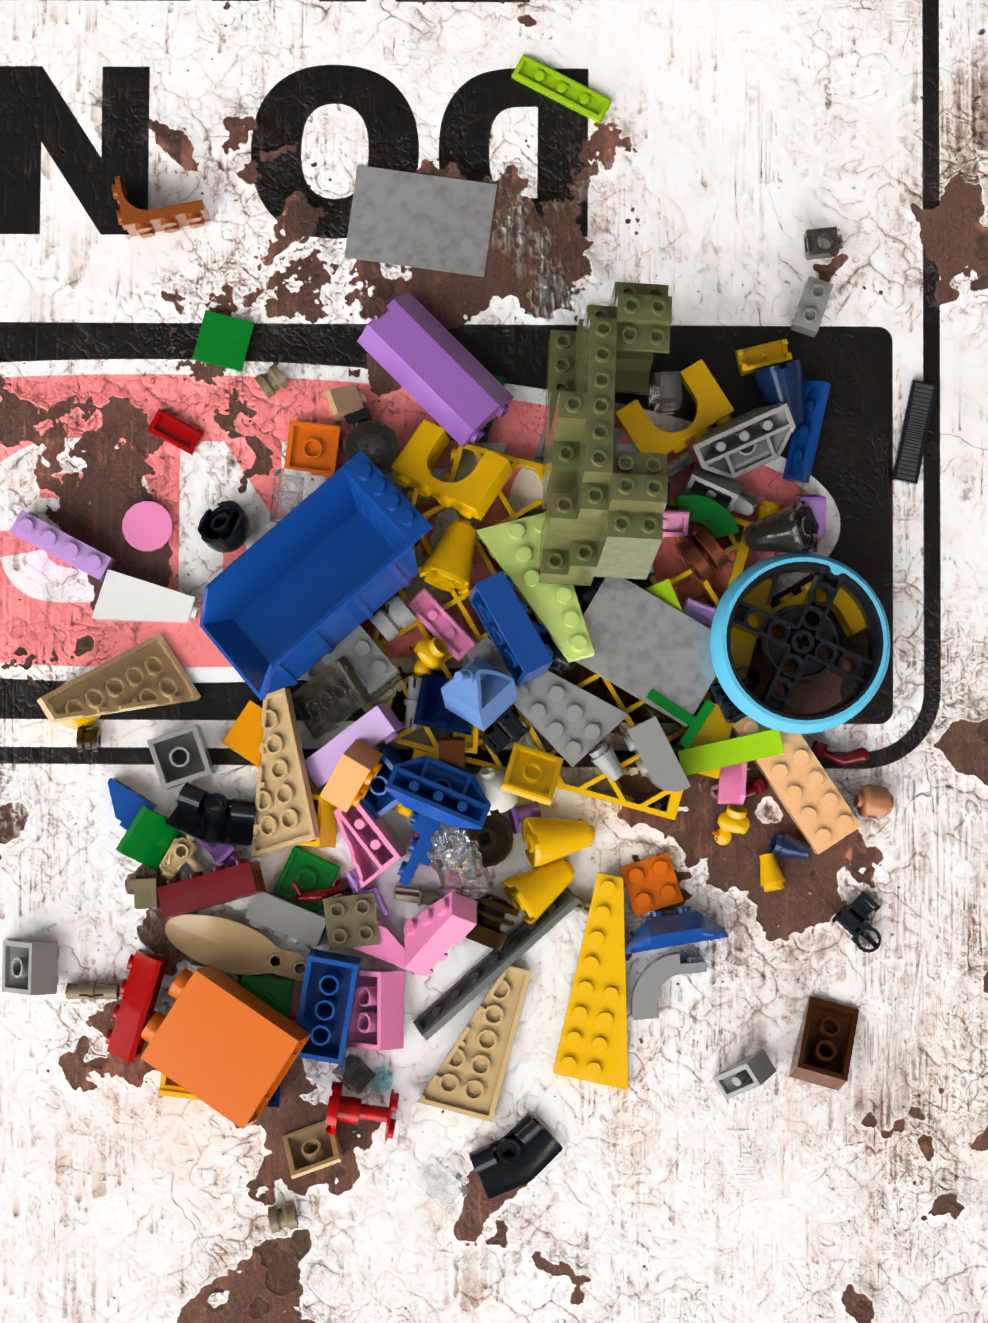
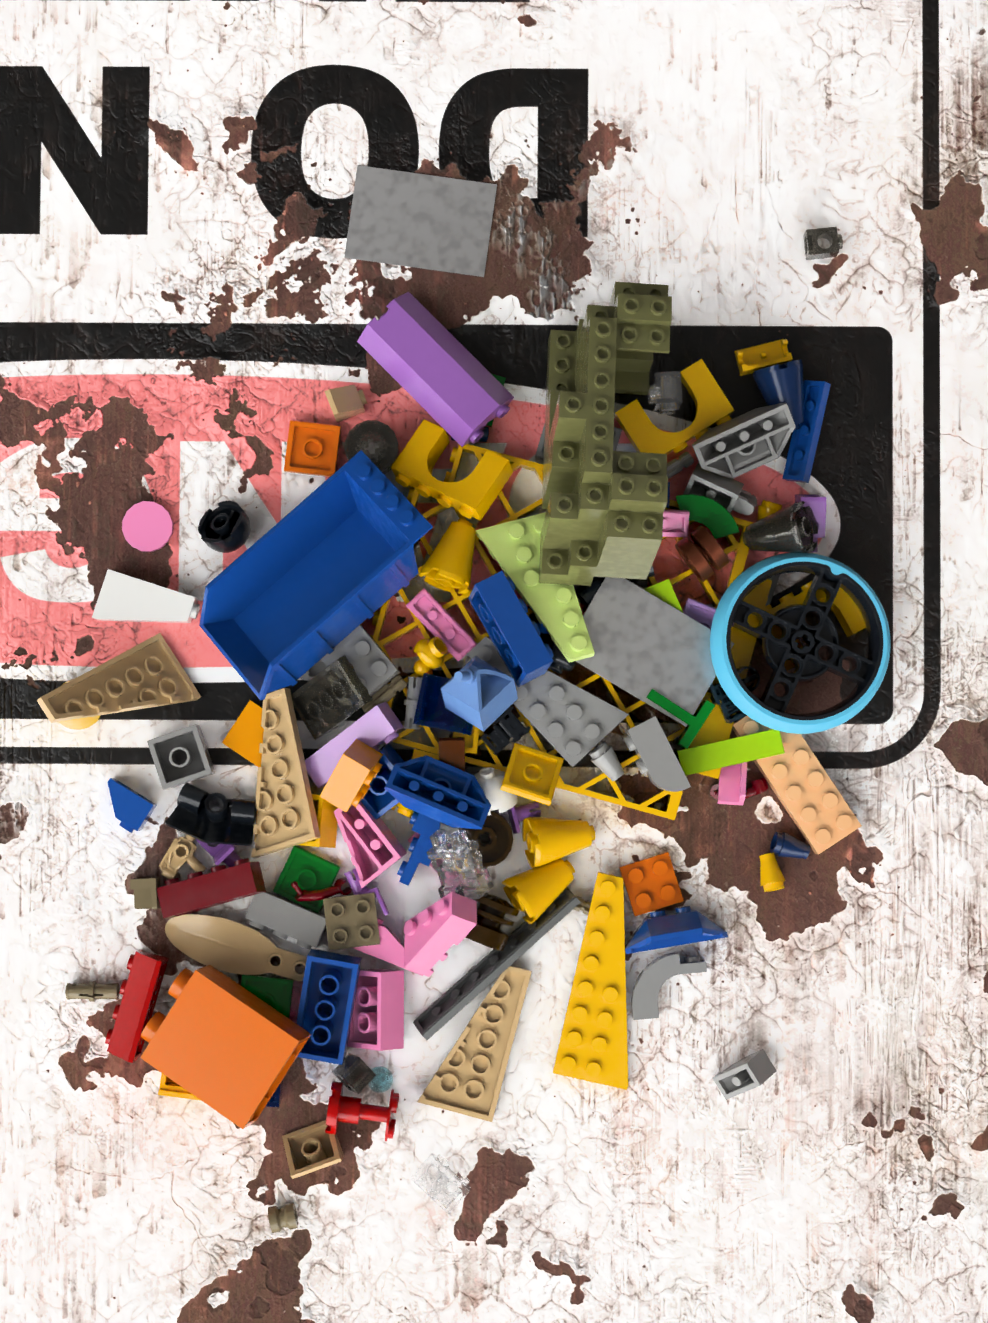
light grey slope [2,940,59,995] -> none
lavender brick [9,509,116,582] -> none
dark brown wheel [76,727,101,753] -> none
dark orange bracket [111,176,210,238] -> none
green tile [116,805,181,871] -> none
red tile [147,409,205,456] -> none
green tile [192,310,255,373] -> none
dark tan wheel [255,364,290,398] -> none
clear brick [270,468,313,523] -> none
black plate [344,407,372,430] -> none
light grey wheel [370,594,417,643] -> none
dark tan axle [394,886,445,906] -> none
black panel [469,1113,563,1199] -> none
lime tile [511,54,612,124] -> none
yellow animal [712,805,750,845] -> none
reddish brown slope [789,996,859,1091] -> none
light grey brick [790,276,834,338] -> none
dark red piece [811,741,870,765] -> none
black piece [832,890,881,953] -> none
nougat head [853,784,894,820] -> none
tile [891,380,938,485] -> none

